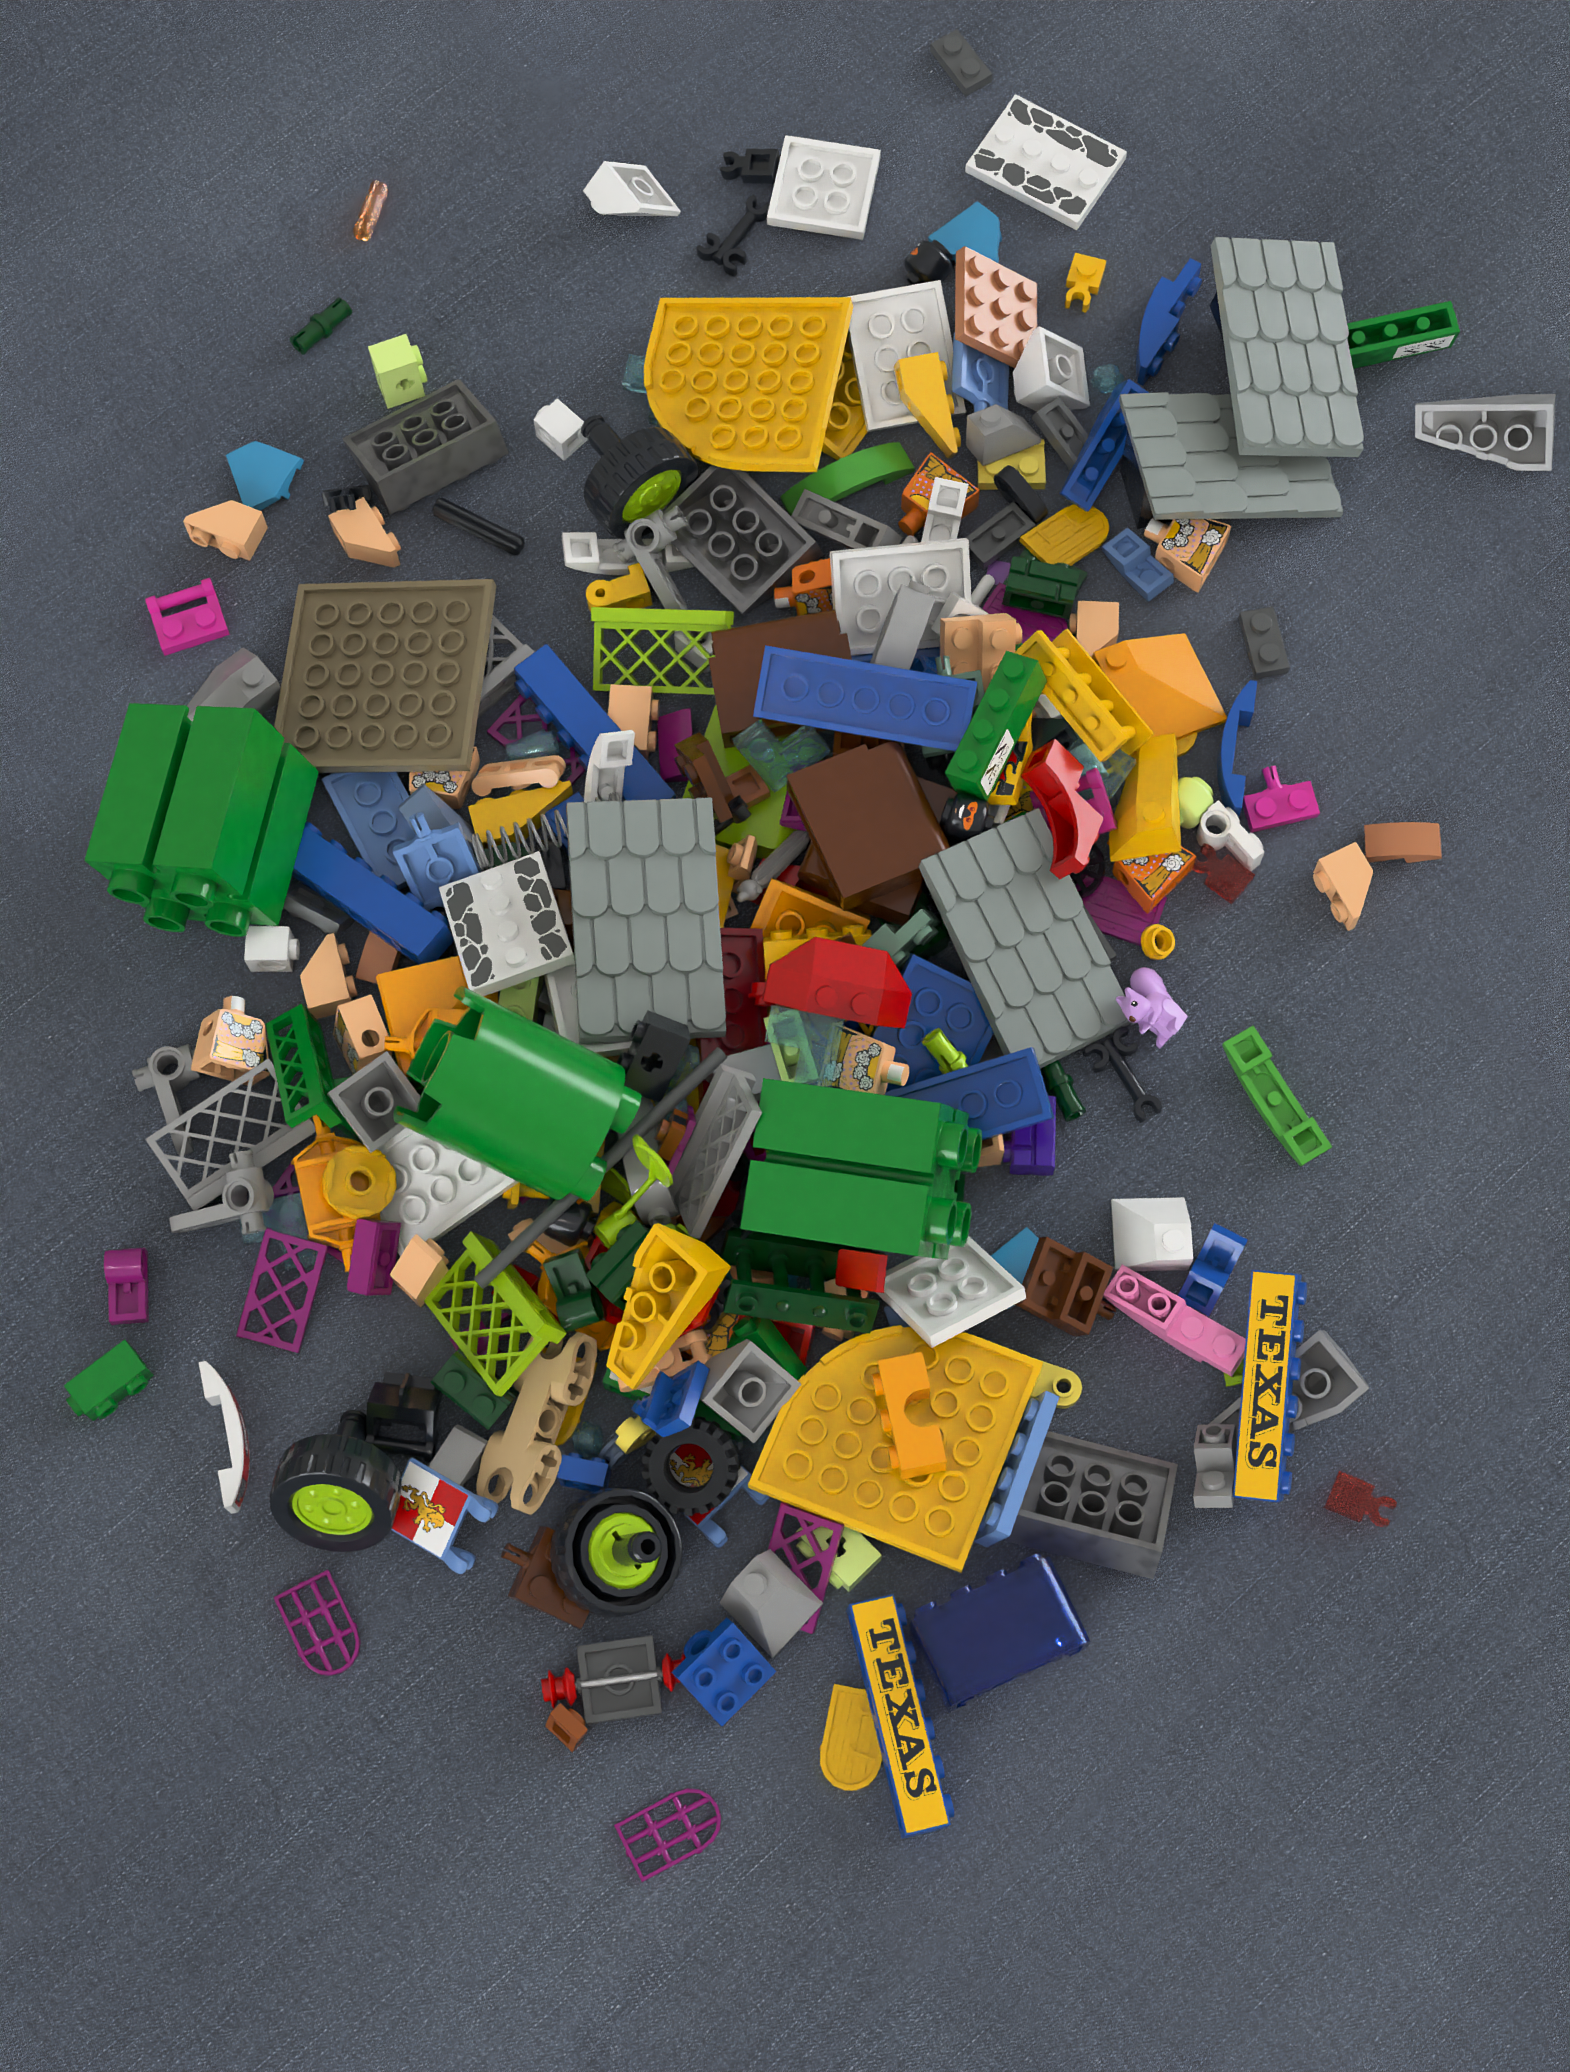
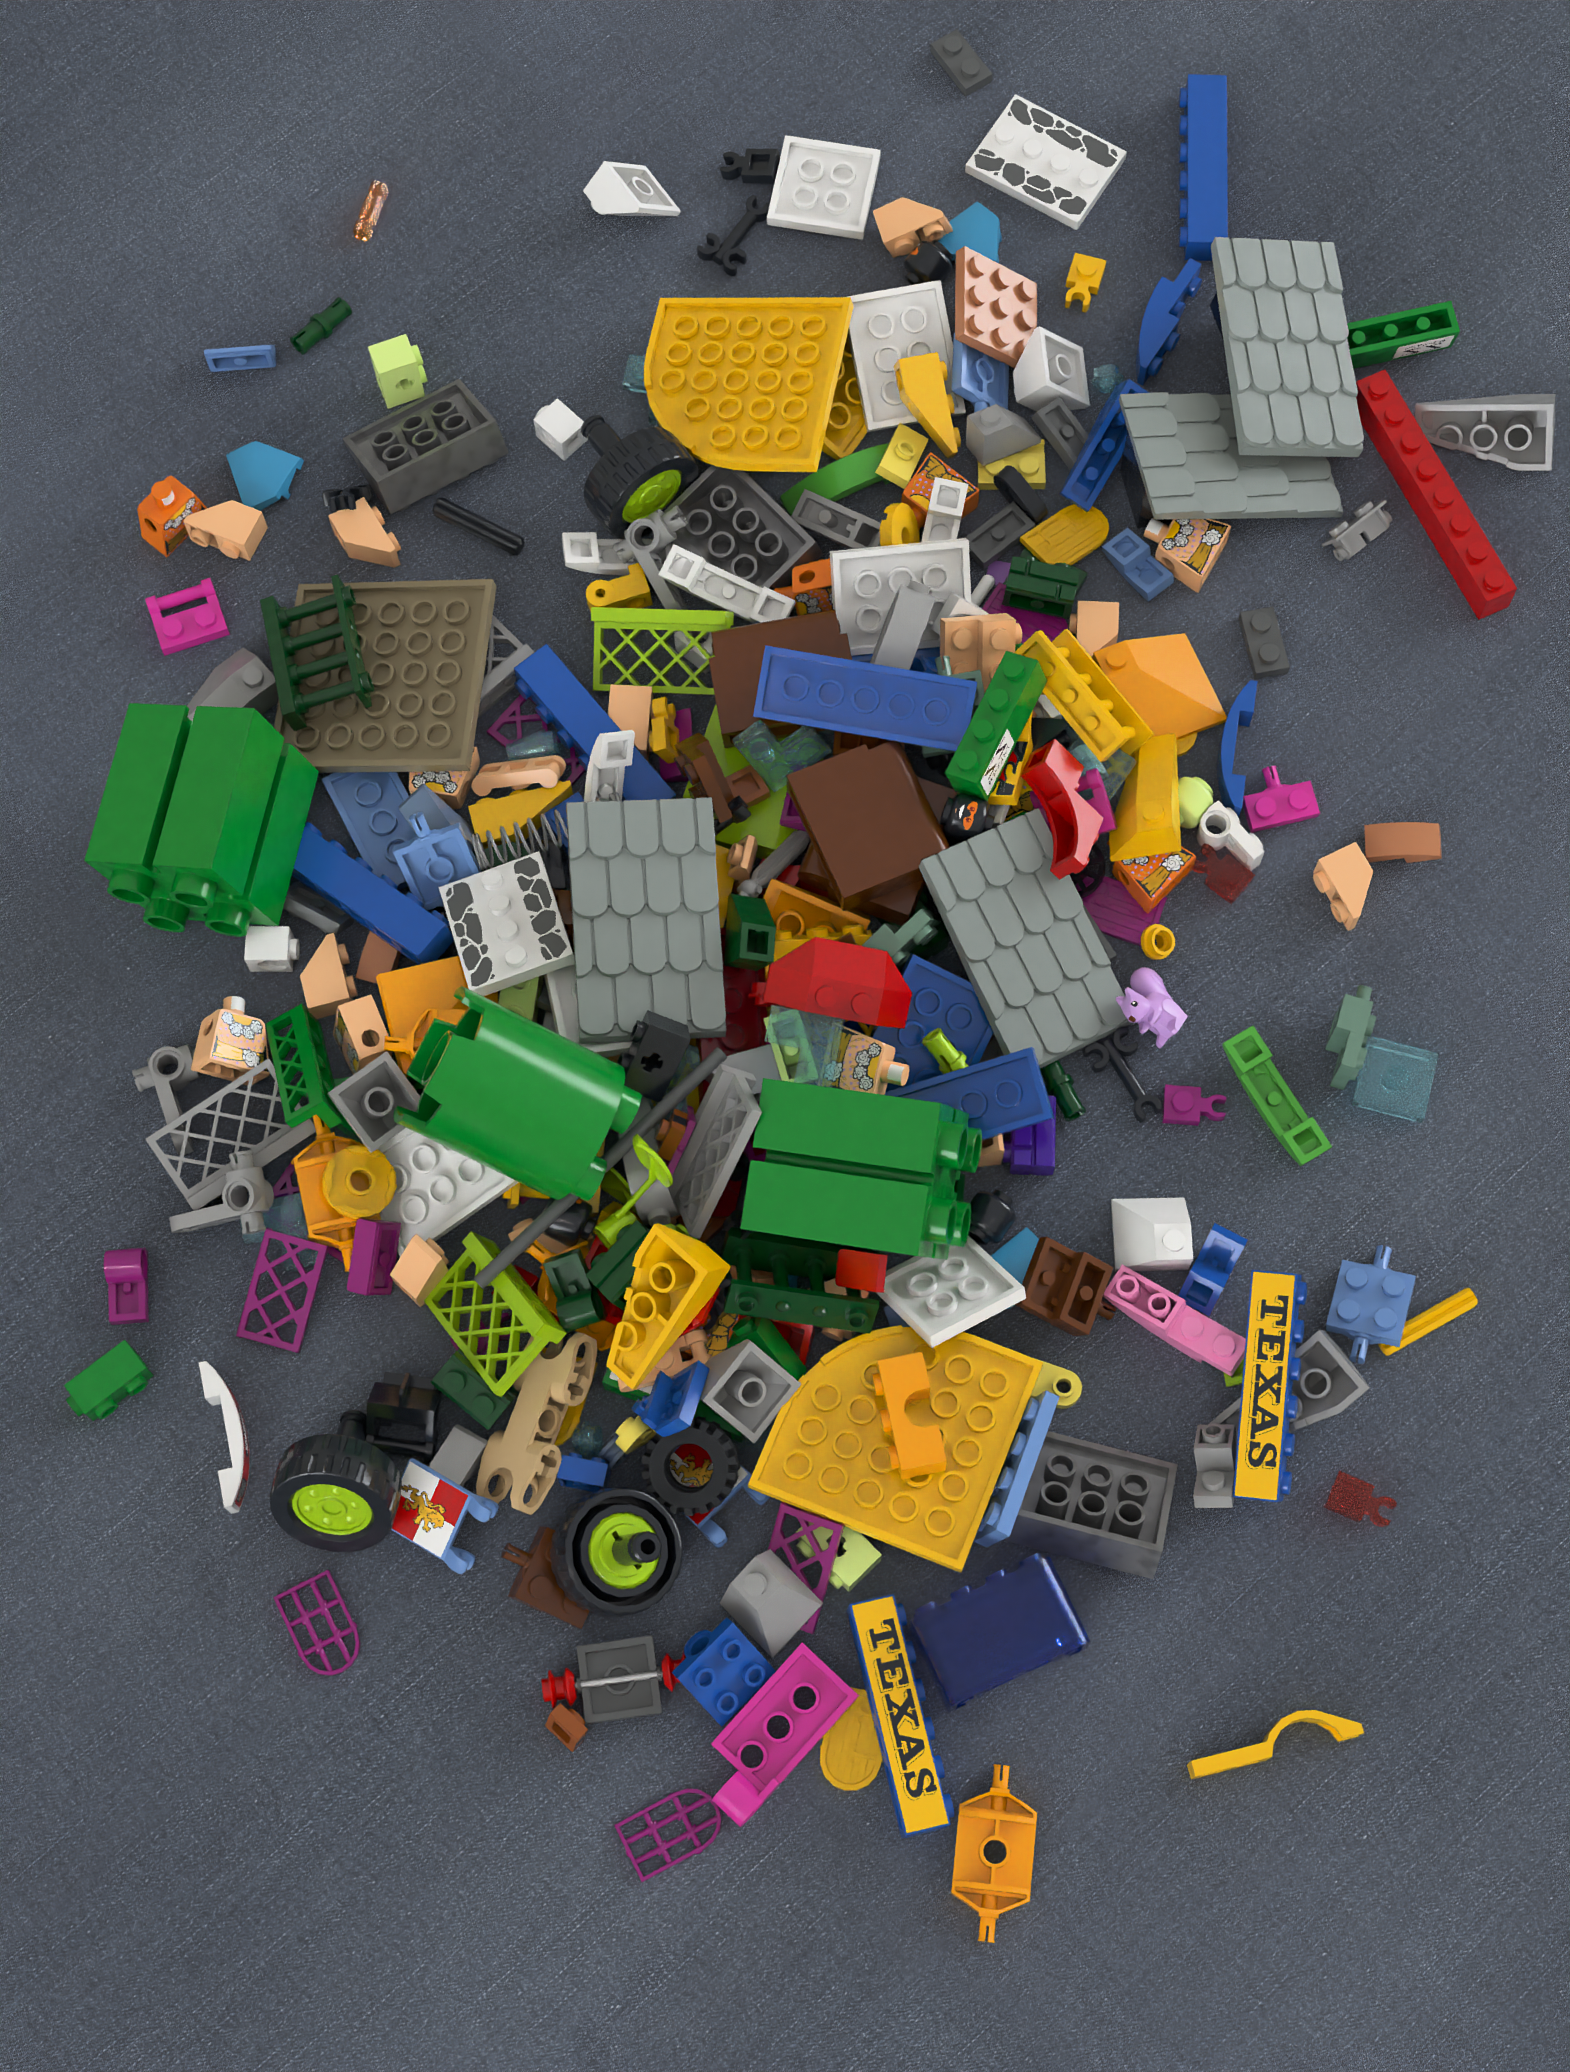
none -> orange torso [137,475,207,557]
none -> medium blue slope [204,345,276,372]
none -> dark green fence [260,575,374,731]
none -> yellow plate [649,697,679,764]
none -> white slope [658,544,796,624]
none -> dark pink hinge [711,1642,859,1827]
none -> dark green slope [724,894,776,971]
none -> light nougat slope [873,197,953,258]
none -> light yellow plate [875,423,929,489]
none -> yellow tile [879,503,920,546]
none -> light orange plate [951,1764,1037,1943]
none -> black head [968,1189,1016,1246]
none -> magenta plate [1162,1084,1226,1126]
none -> blue brick [1179,74,1228,261]
none -> yellow piece [1187,1710,1364,1780]
none -> light grey hinge [1321,500,1392,561]
none -> sand green plate [1325,985,1376,1090]
none -> medium blue plate [1326,1245,1416,1364]
none -> clear light blue plate [1351,1036,1439,1123]
none -> red brick [1356,369,1517,620]
none -> yellow axle [1378,1288,1478,1356]

